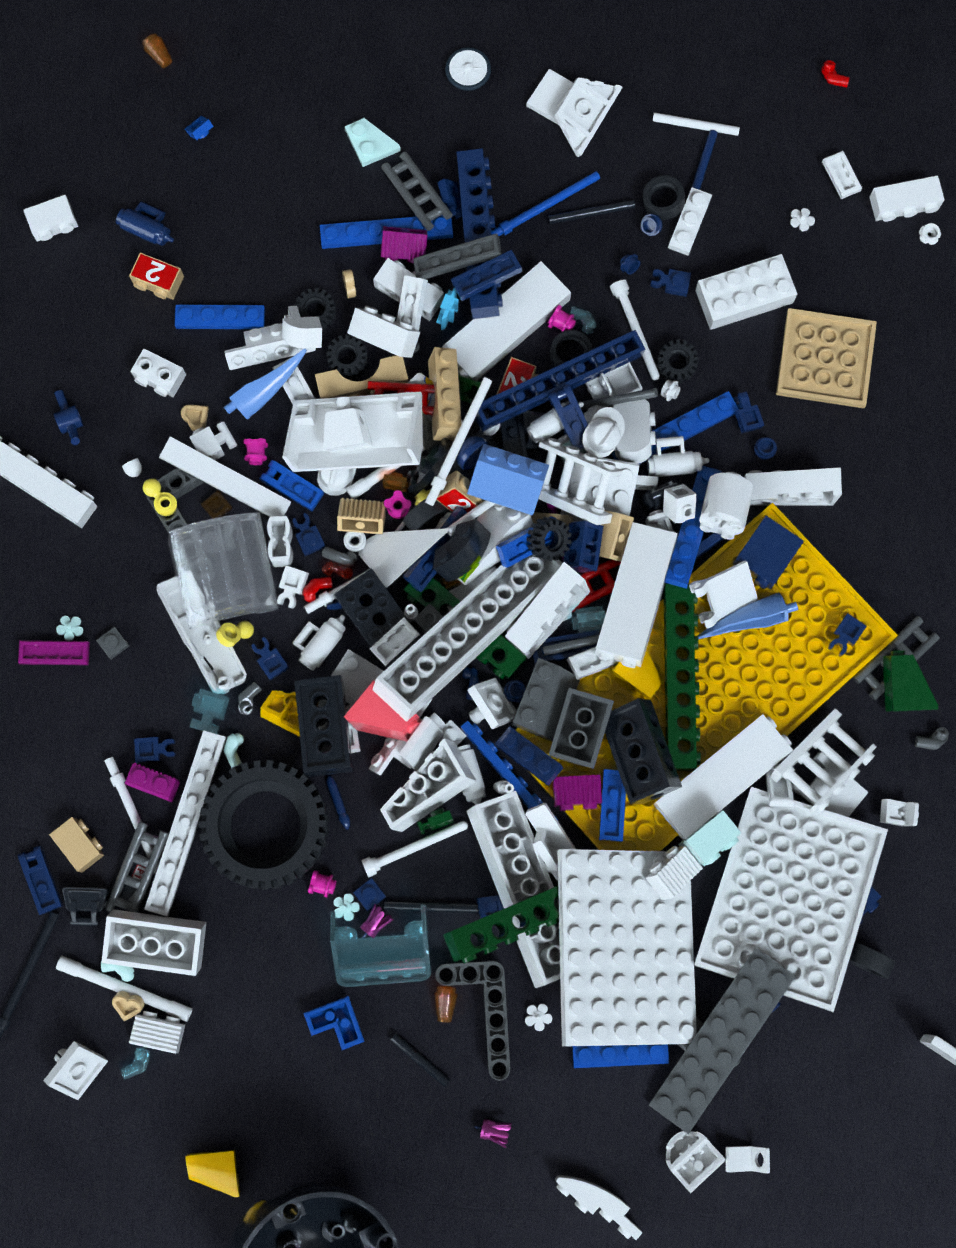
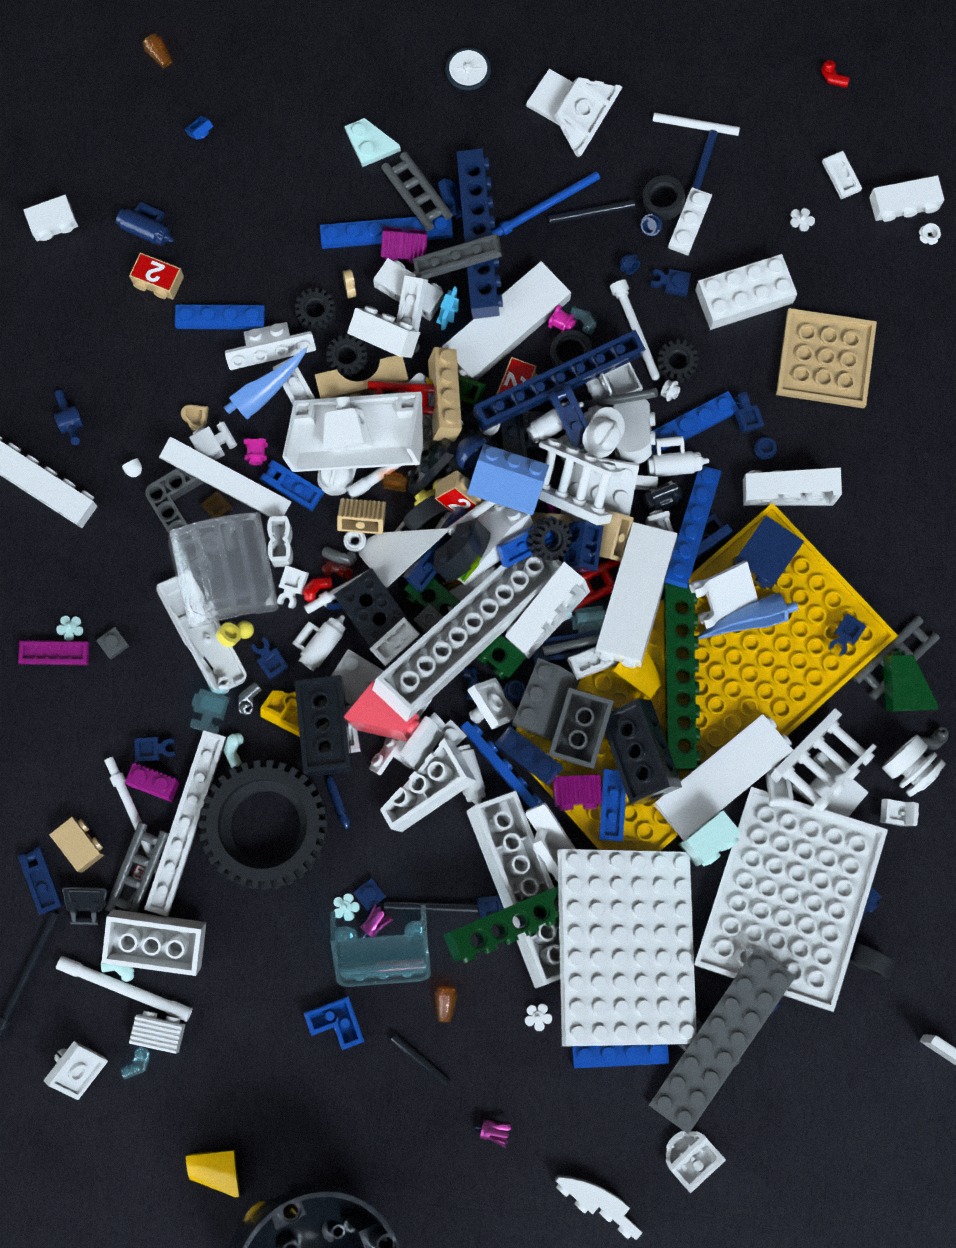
tan tile [112,991,144,1021] -> none
white brick [131,349,186,398] -> none
light yellow plate [143,479,177,516] -> none
white brick [282,306,322,348] -> none
dark blue plate [292,513,325,556] -> none
dark pink brick [308,870,337,898] -> none
white piece [361,821,468,877] -> none
dark pink brick [384,490,411,519] -> none
white bar [404,604,418,622] -> none
dark green plate [417,808,453,834] -> none
white bar [425,377,492,506] -> none
dark grey beam [435,961,510,1081] -> none
dark blue plate [451,250,522,301] -> none
white bar [493,780,514,795] -> none
white brick [646,846,703,900] -> none
white brick [663,484,696,523] -> none
white cylinder [699,472,754,539] -> none
white bracket [725,1146,770,1173] -> none
none -> white wheel [882,734,946,797]

